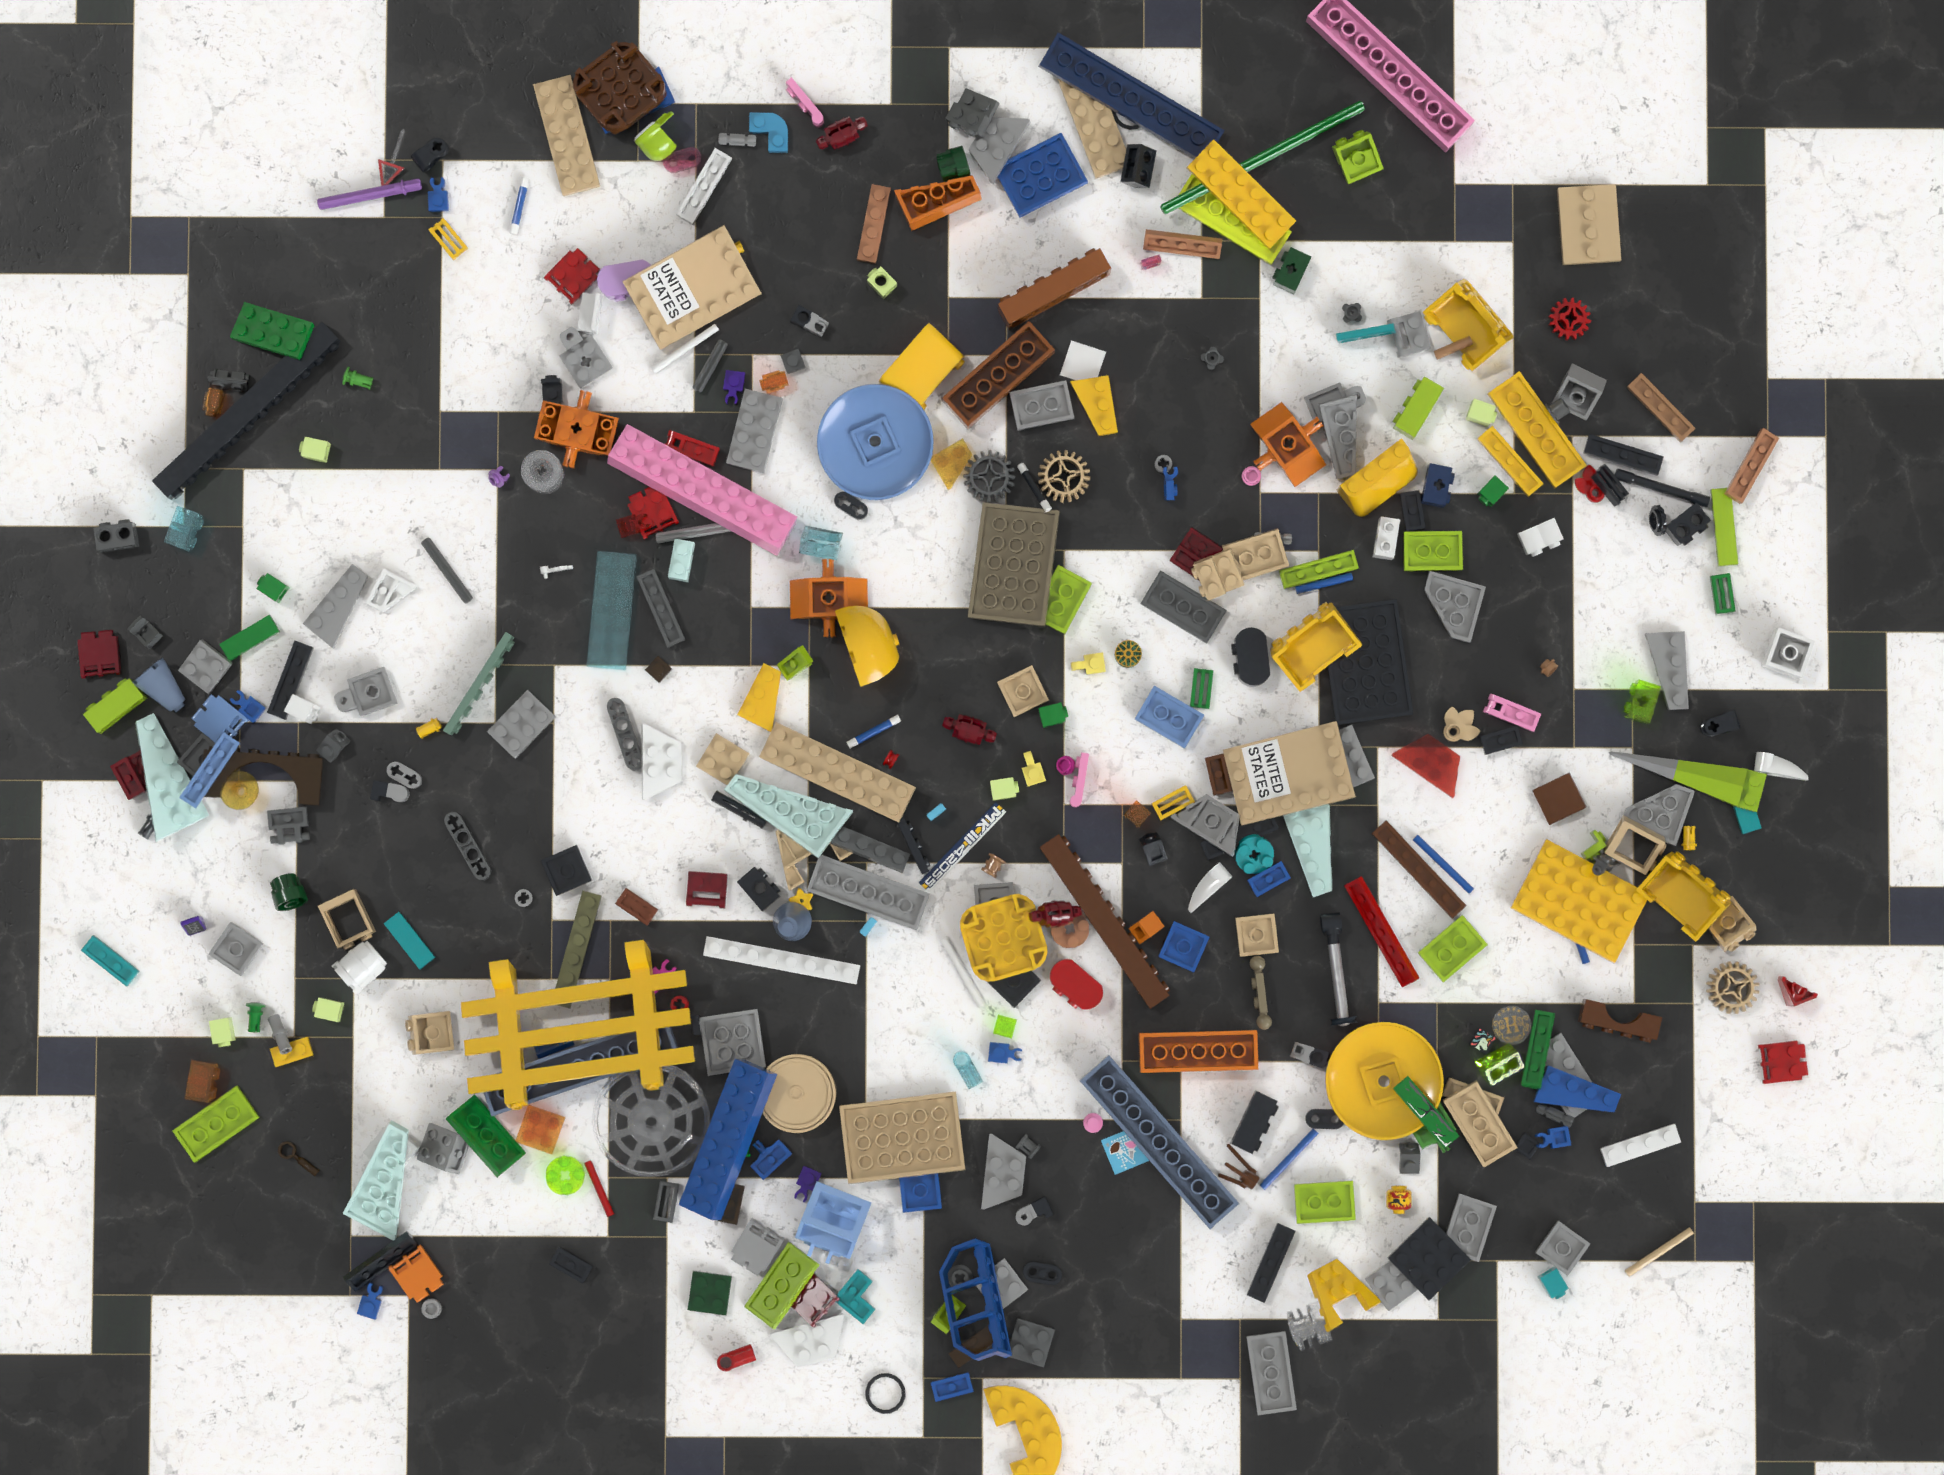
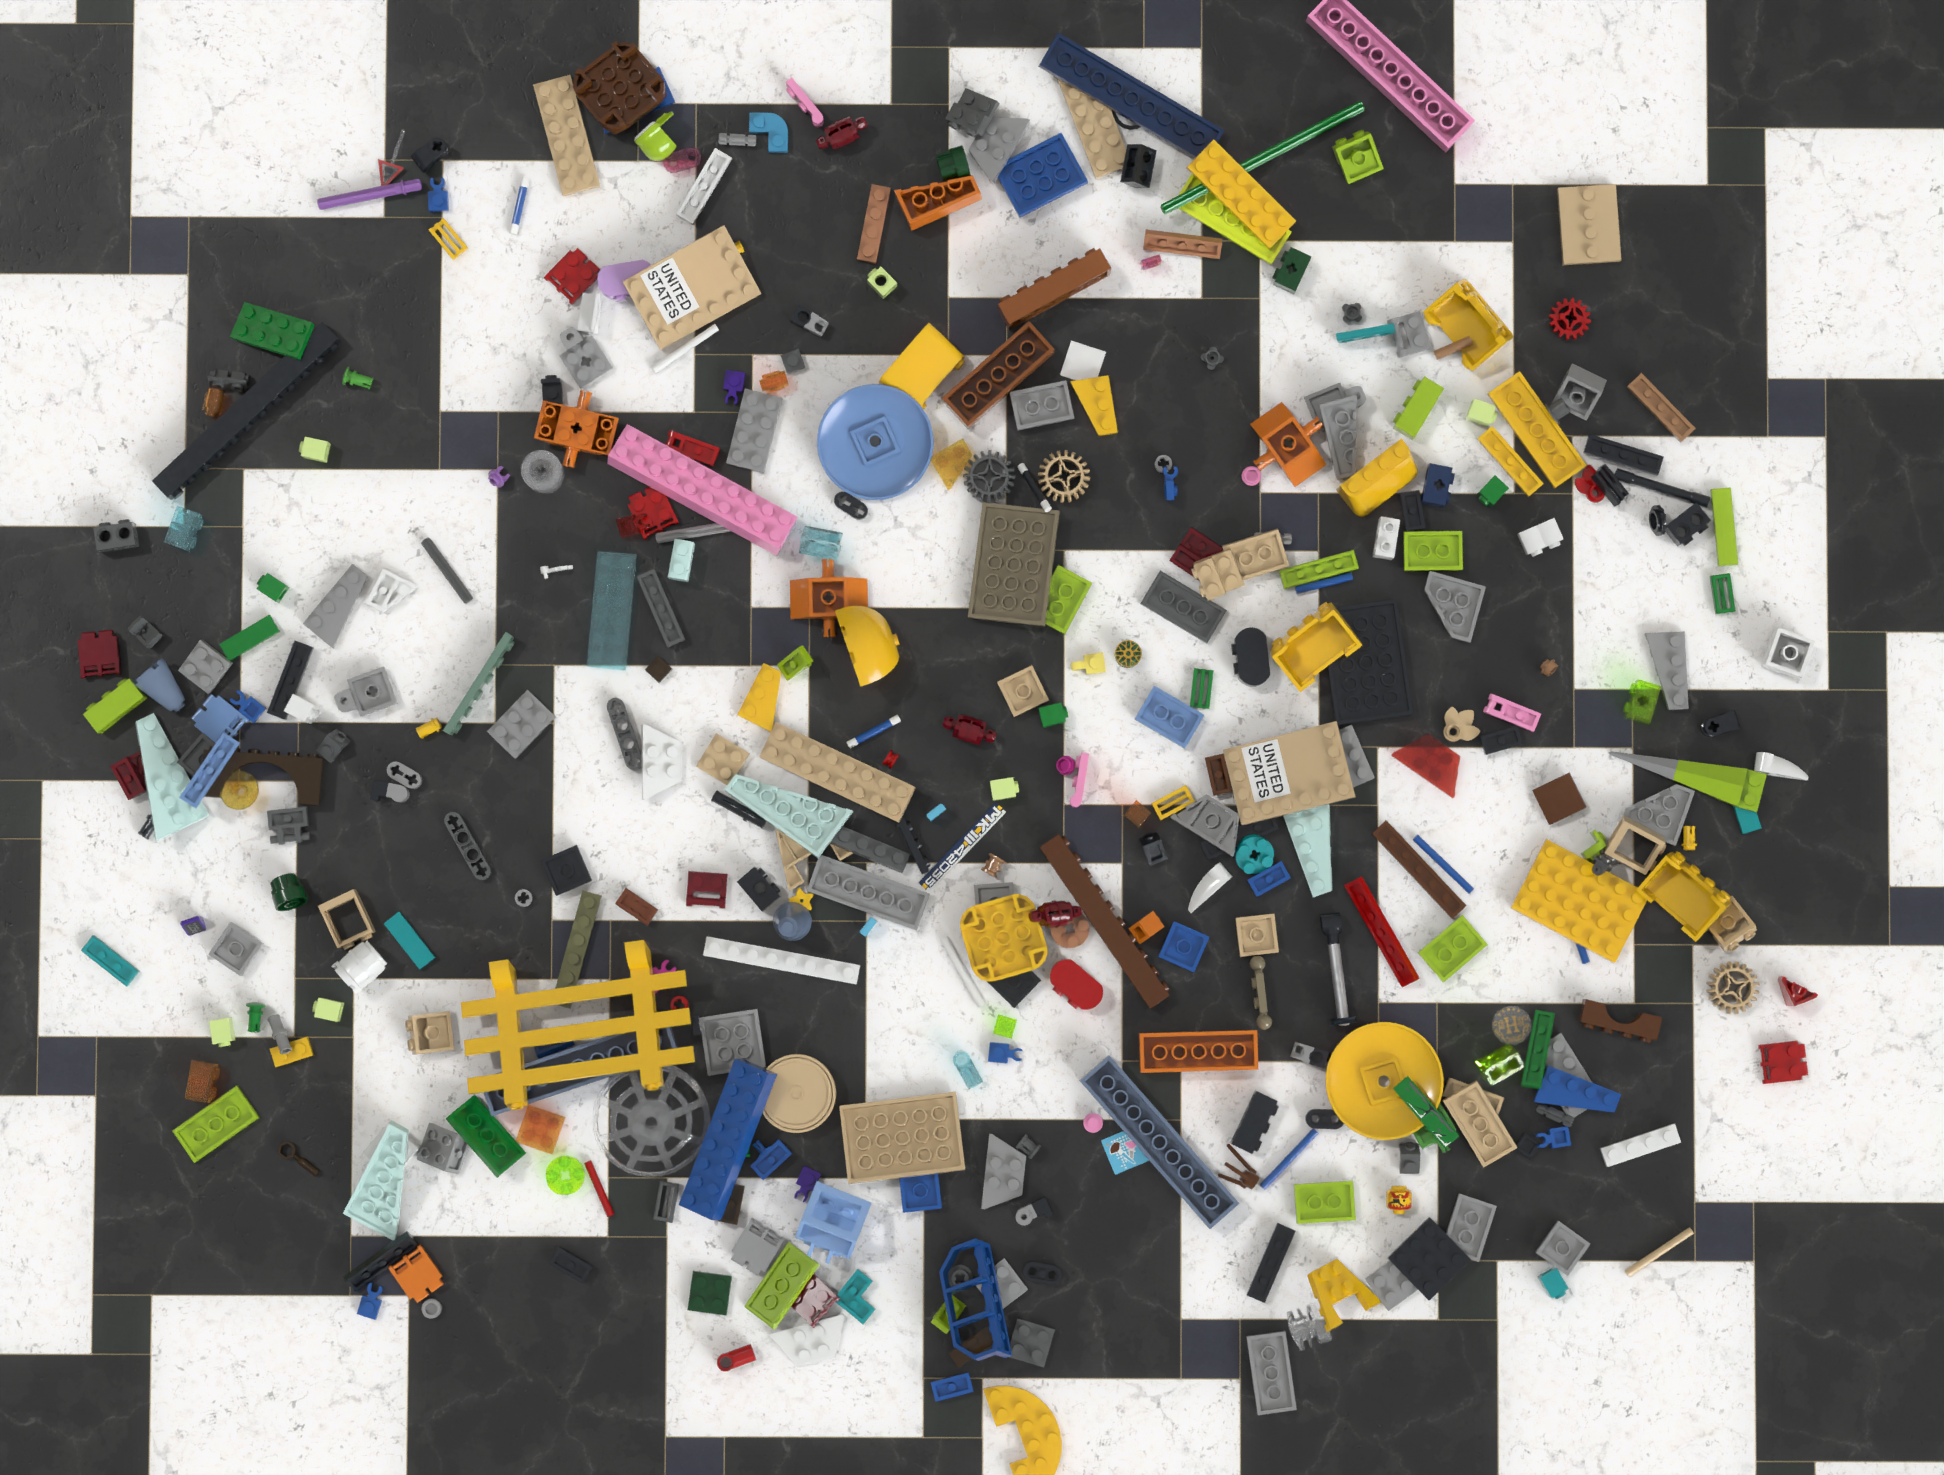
dark grey axle [693,339,728,393] -> none
black piece [865,1373,906,1414] -> none
light yellow plate [1022,751,1046,787] -> none
tile [1469,1028,1496,1055] -> none
nougat plate [1724,428,1779,504] -> none

